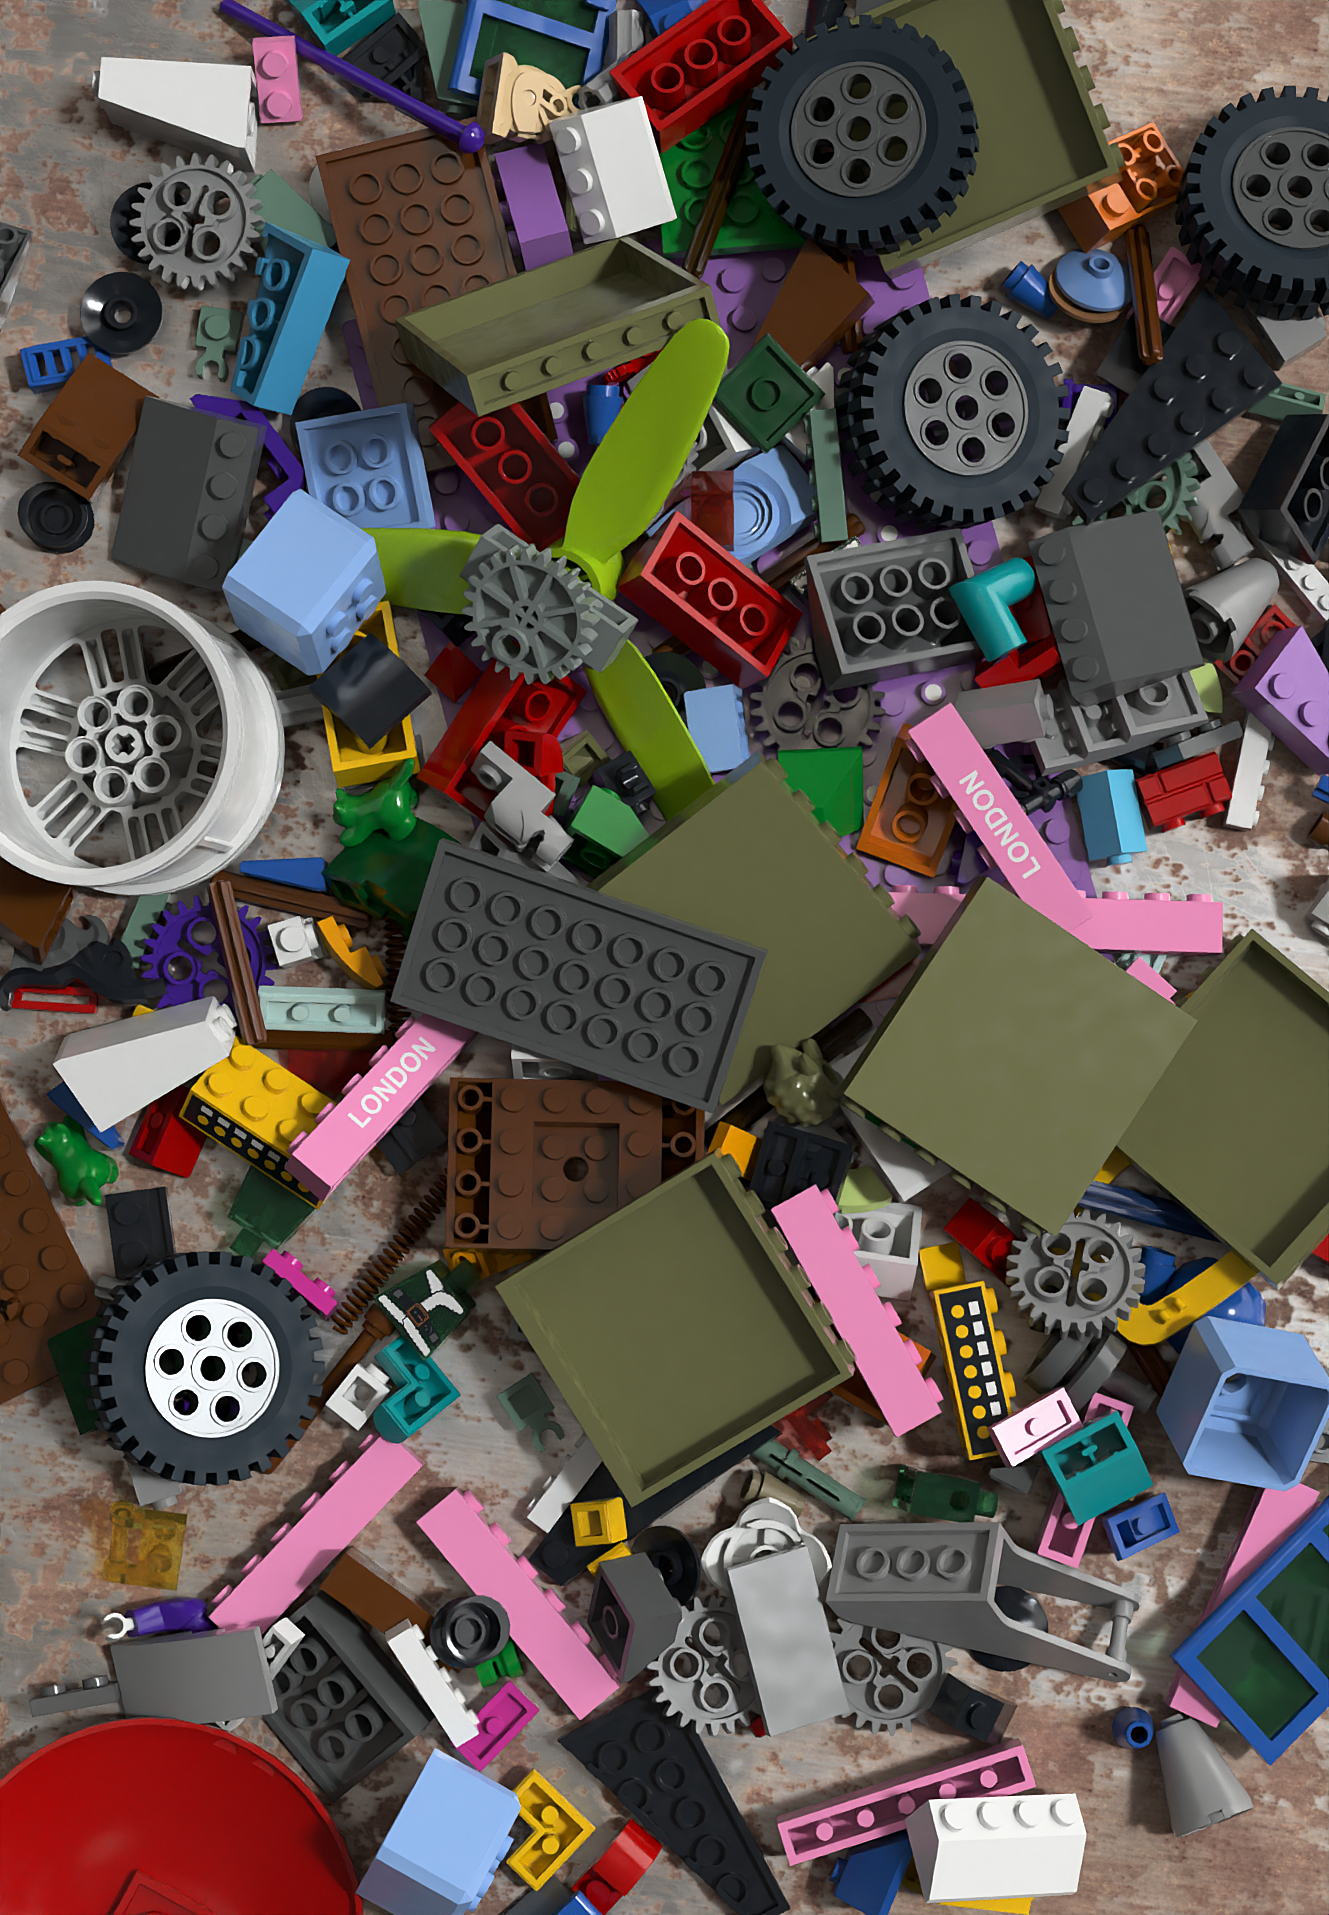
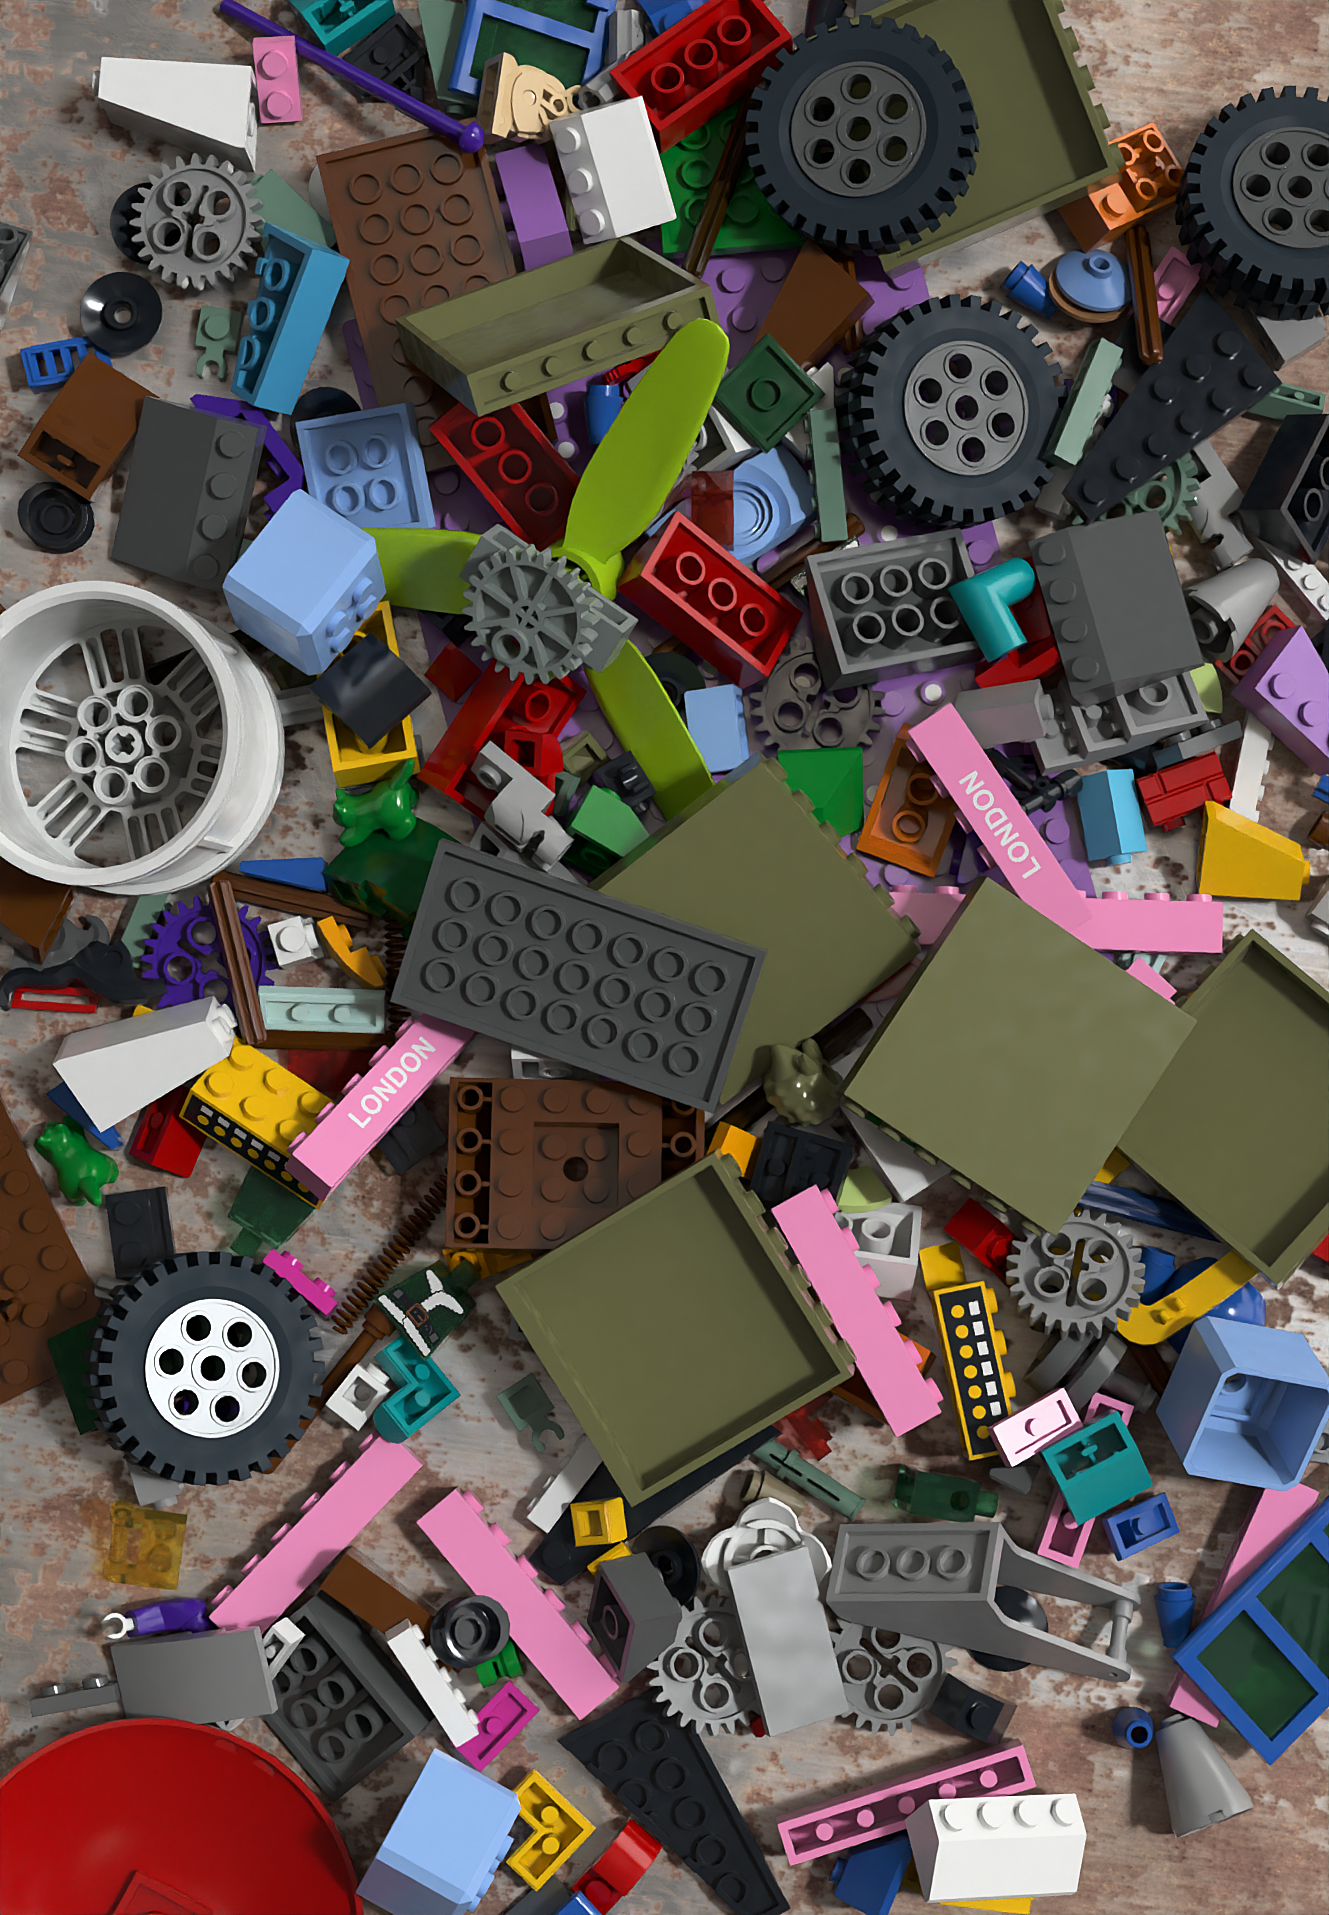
none -> sand green piece [1043,337,1124,470]
none -> blue cone [1154,1582,1196,1648]
none -> yellow slope [1195,801,1310,901]

